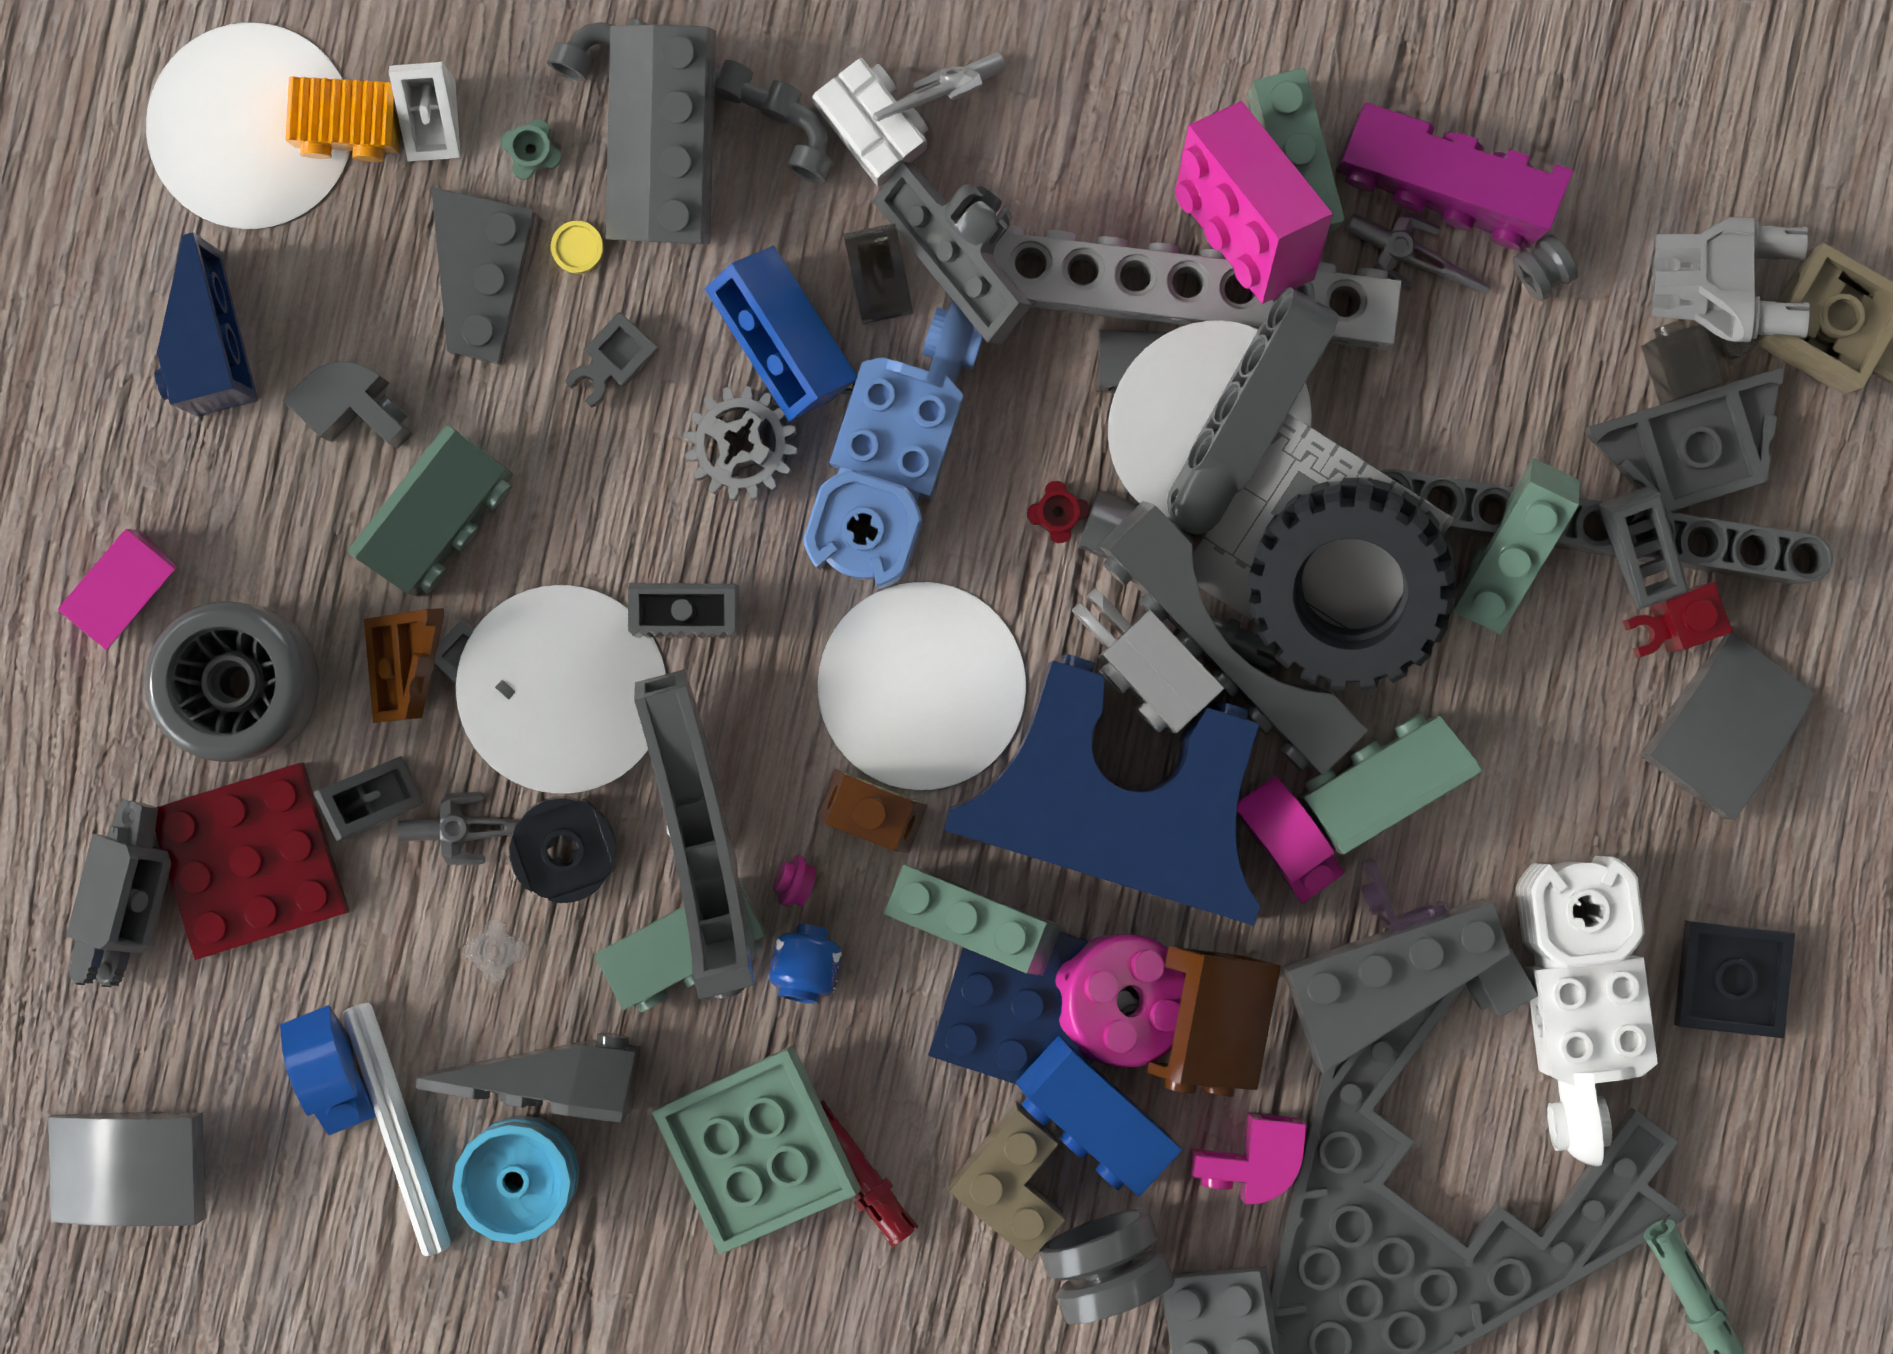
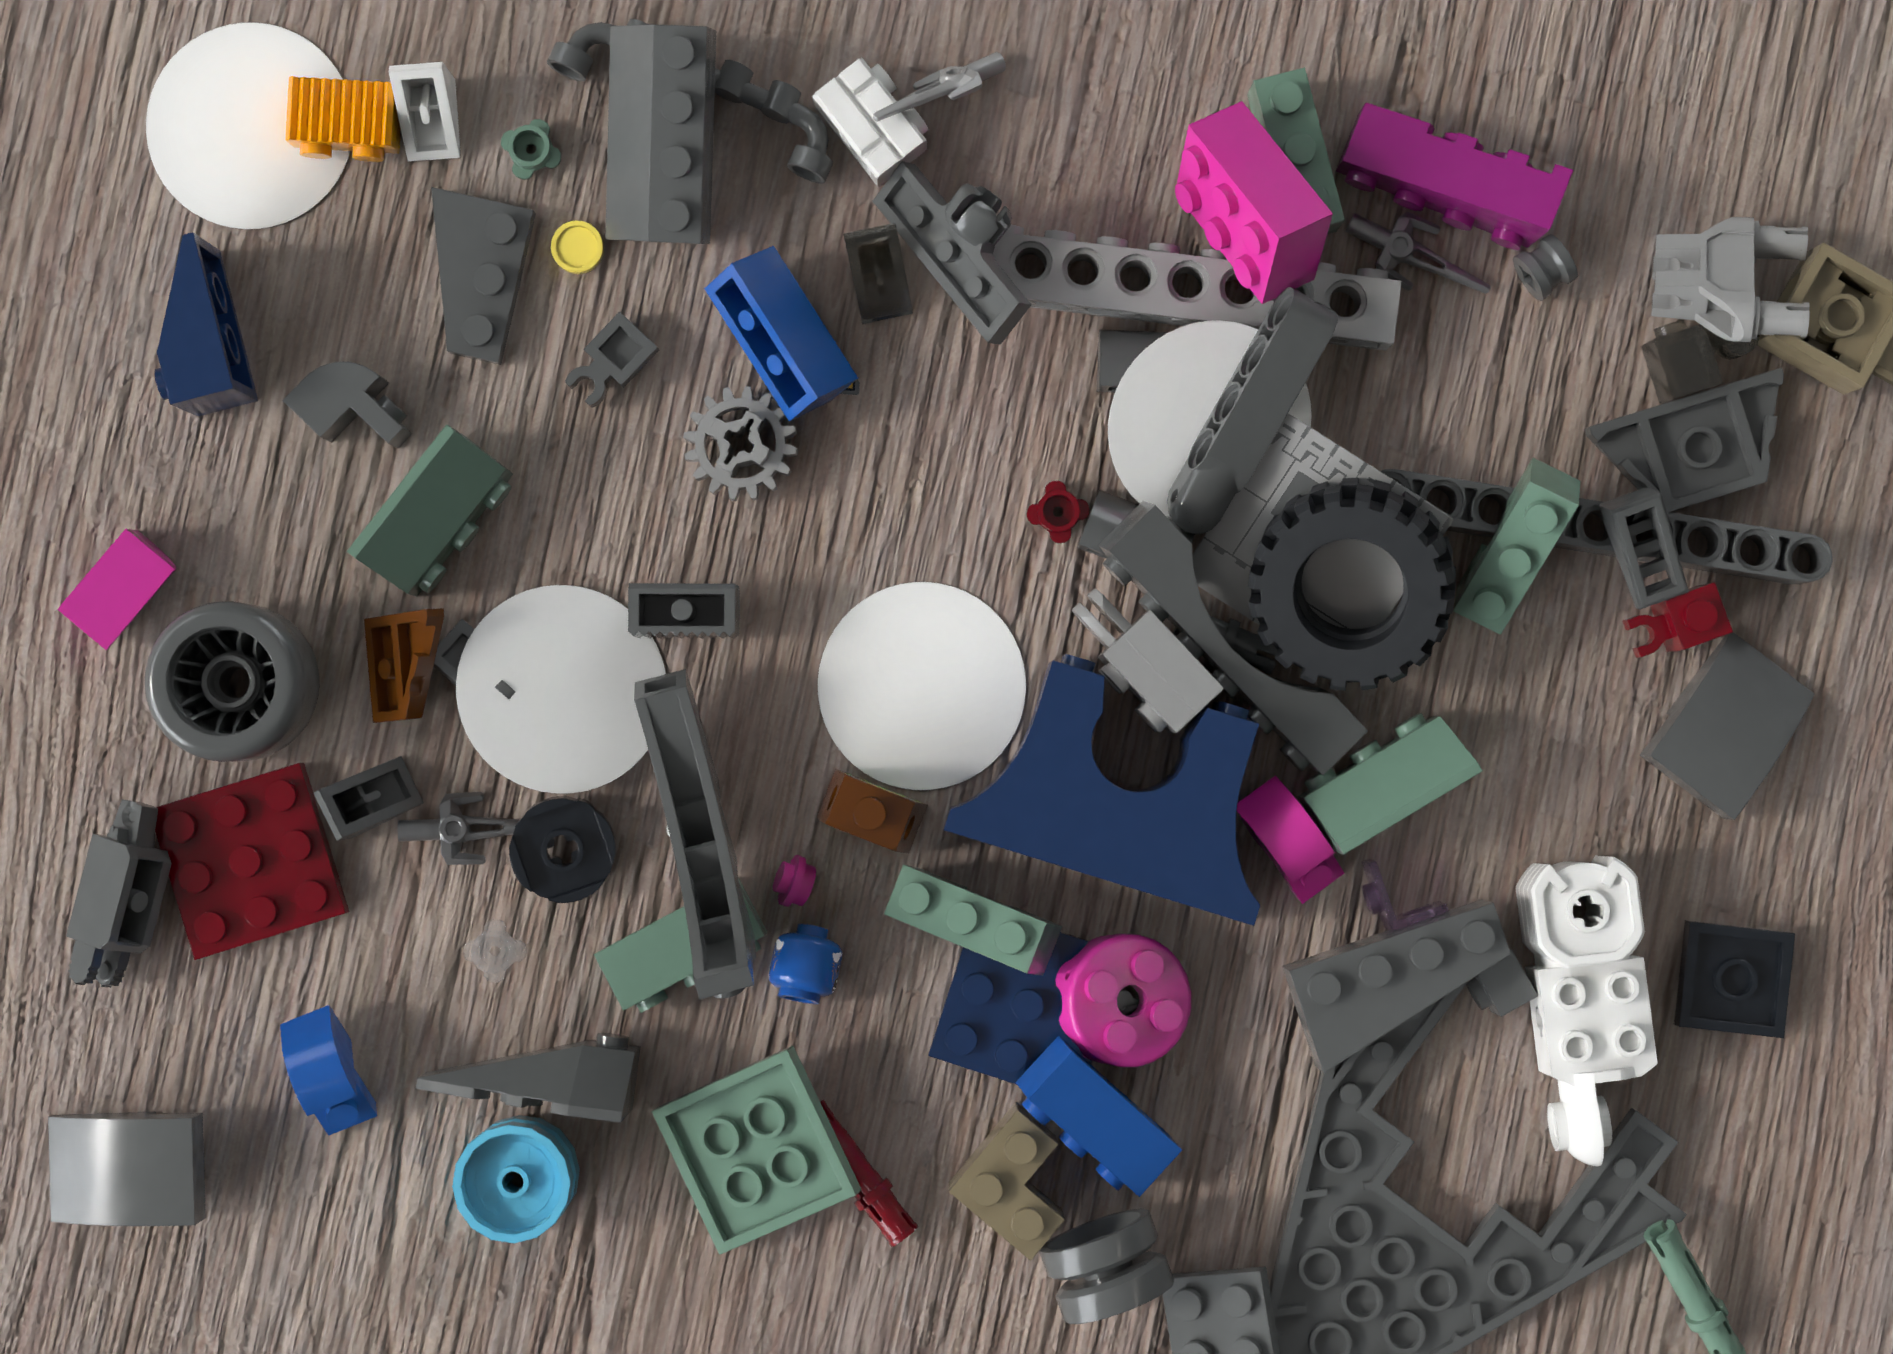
white axle [343,1003,451,1256] -> none
medium blue brick [803,300,983,589] -> none
reddish brown panel [1147,946,1281,1097] -> none
dark pink brick [1189,1112,1306,1204] -> none

